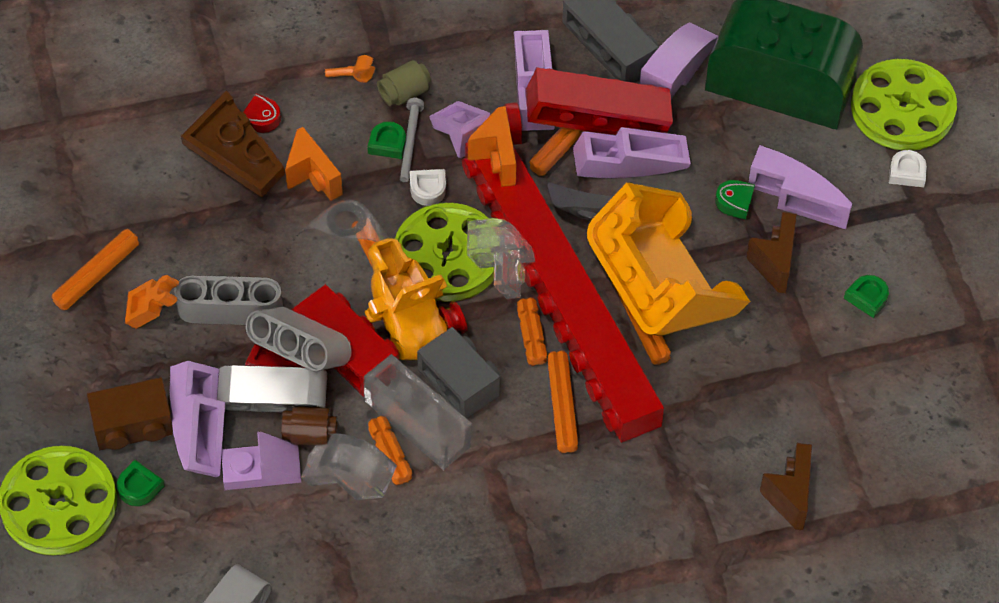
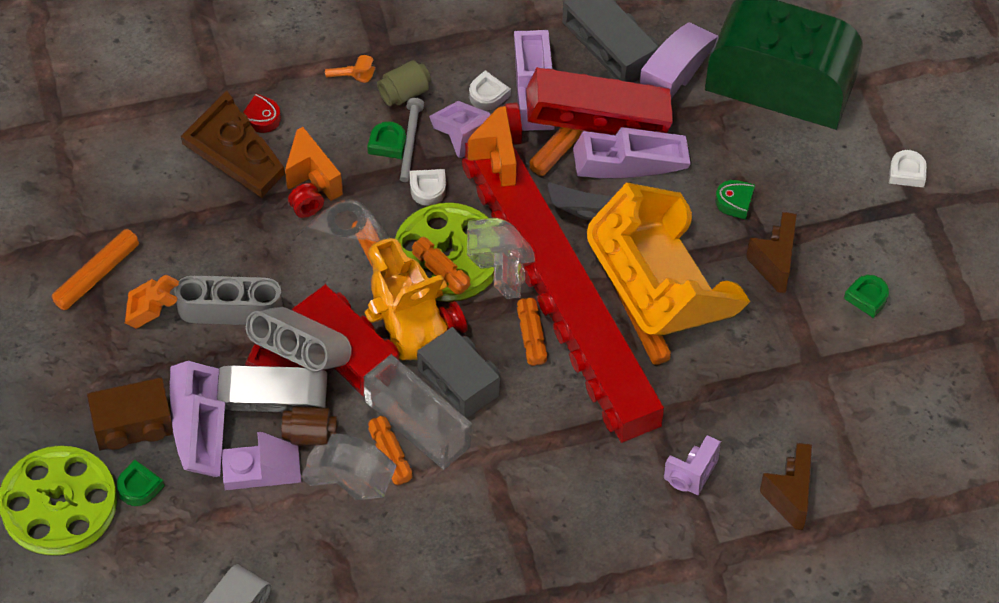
orange axle [548,351,578,453] -> none
lavender slope [748,145,852,229] -> none
lime wedge [851,59,957,151] -> none
none -> red bush [288,183,324,218]
none -> orange axle [412,237,471,295]
none -> white tile [469,71,511,111]
none -> lavender bracket [664,435,721,495]

